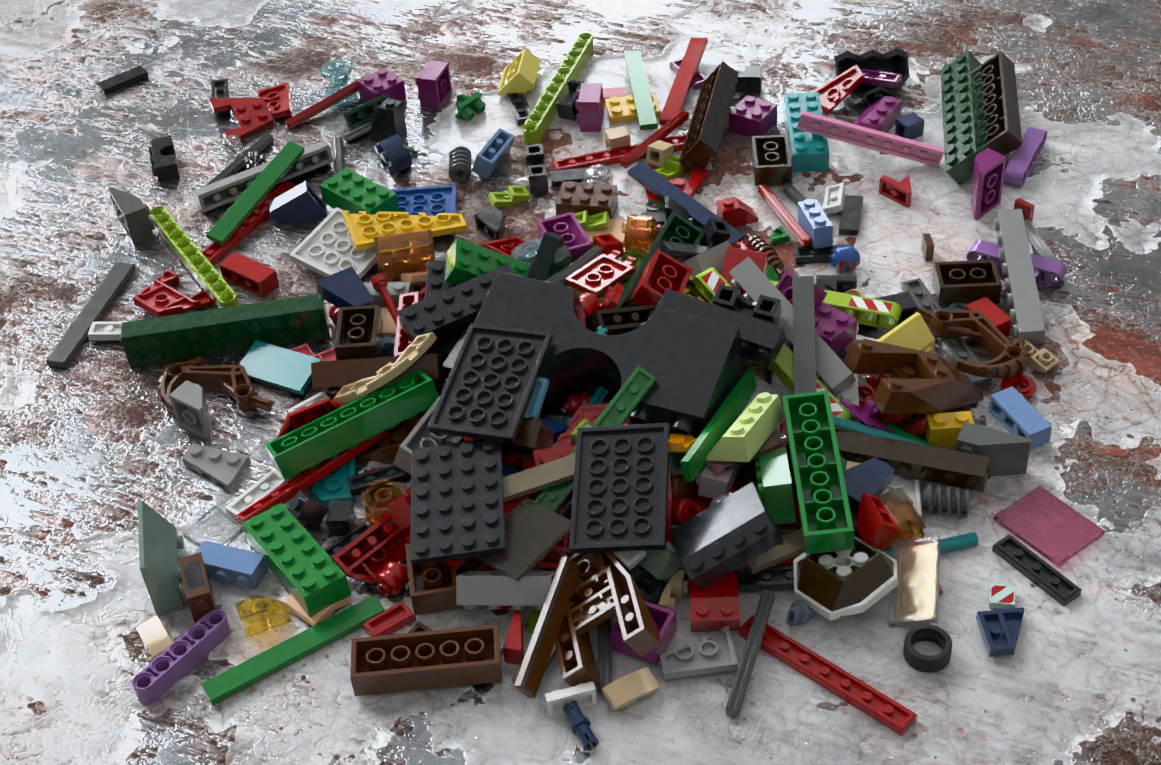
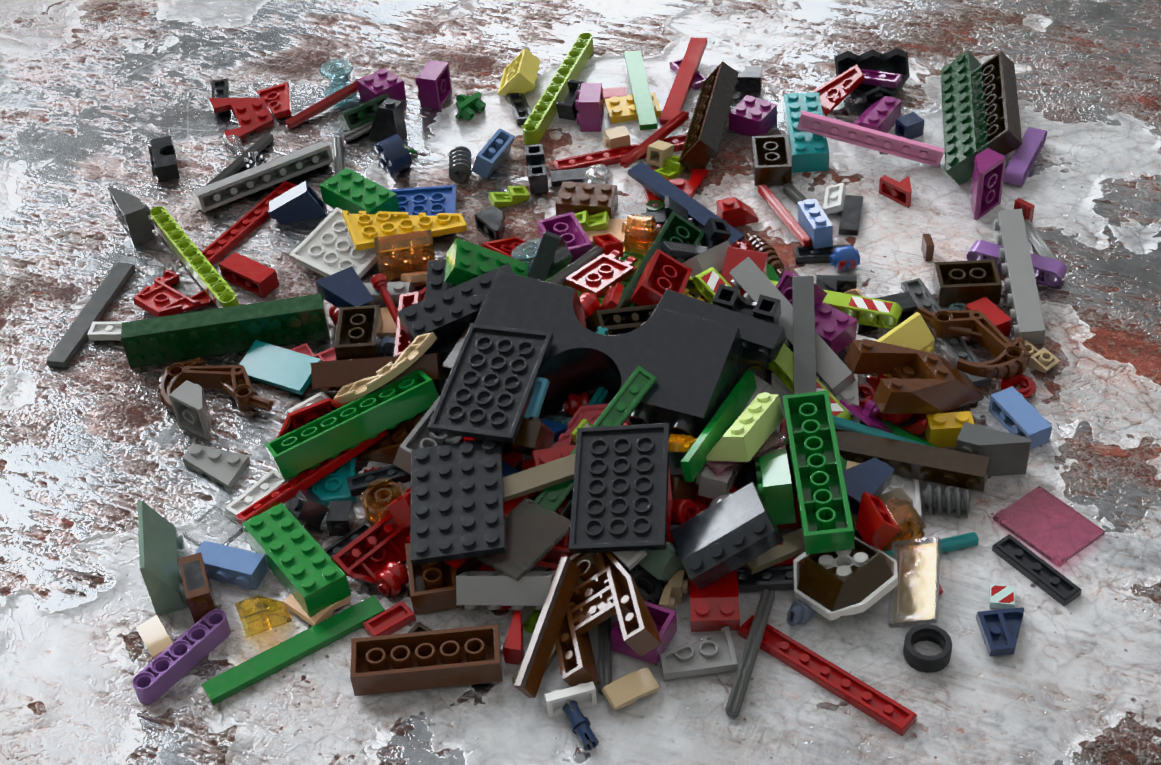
black tile [96,66,149,95] -> none
green tile [206,141,305,246] -> none
green tile [770,226,790,246] -> none

